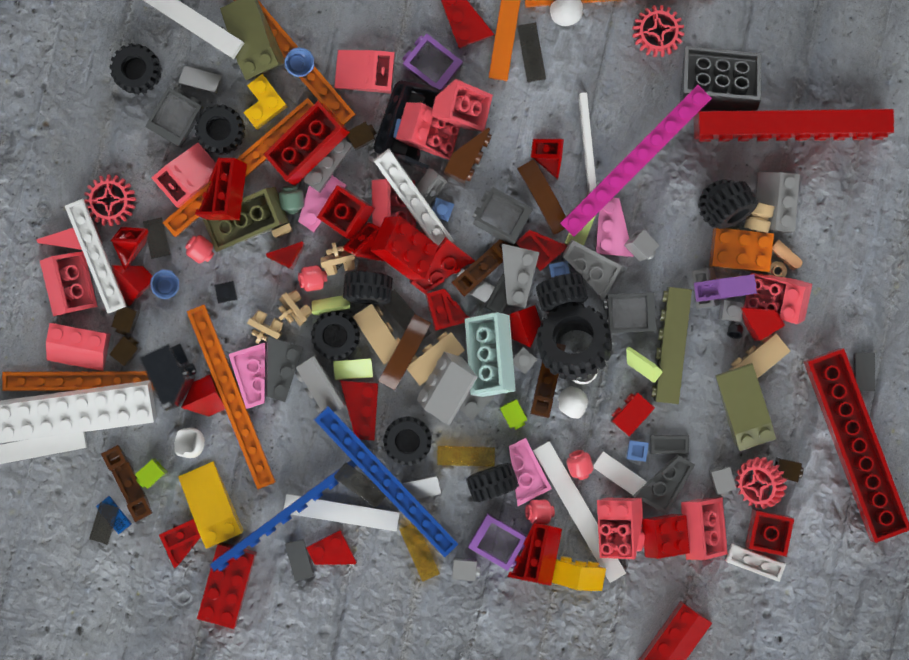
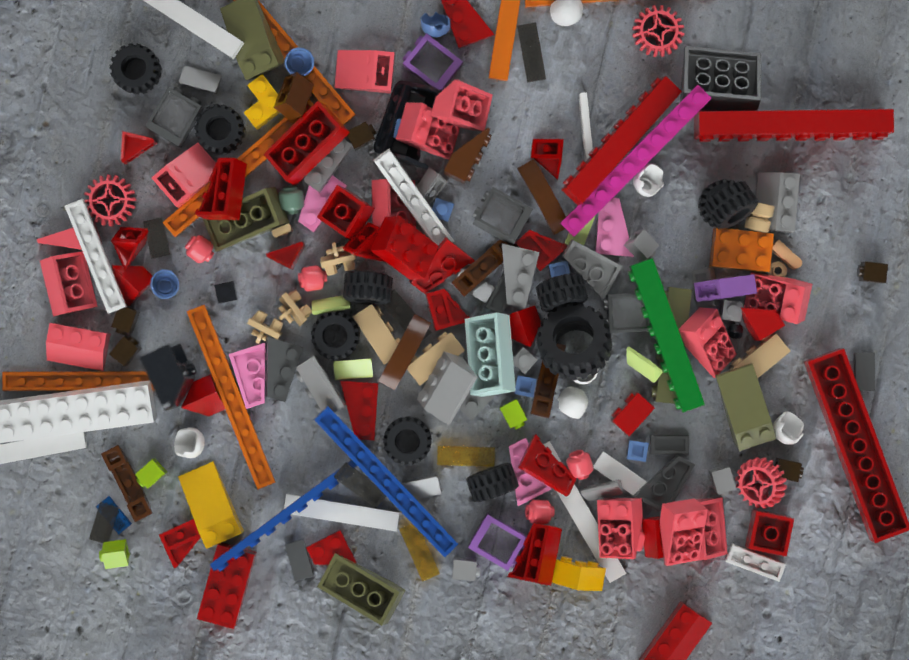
none -> lime brick [99,539,130,569]
none -> red slope [121,131,158,165]
none -> reddish brown brick [273,72,314,121]
none -> olive slope [317,553,406,626]
none -> medium blue hair [420,12,451,38]
none -> medium blue plate [514,375,536,397]
none -> red wing [518,434,576,497]
none -> red brick [561,76,682,205]
none -> light grey slope [580,480,623,501]
none -> green brick [627,258,705,413]
none -> white hair [633,163,664,197]
none -> coral slope [660,498,708,566]
none -> coral slope [678,307,737,378]
none -> white hair [773,411,804,445]
none -> dark brown brick [857,261,888,284]

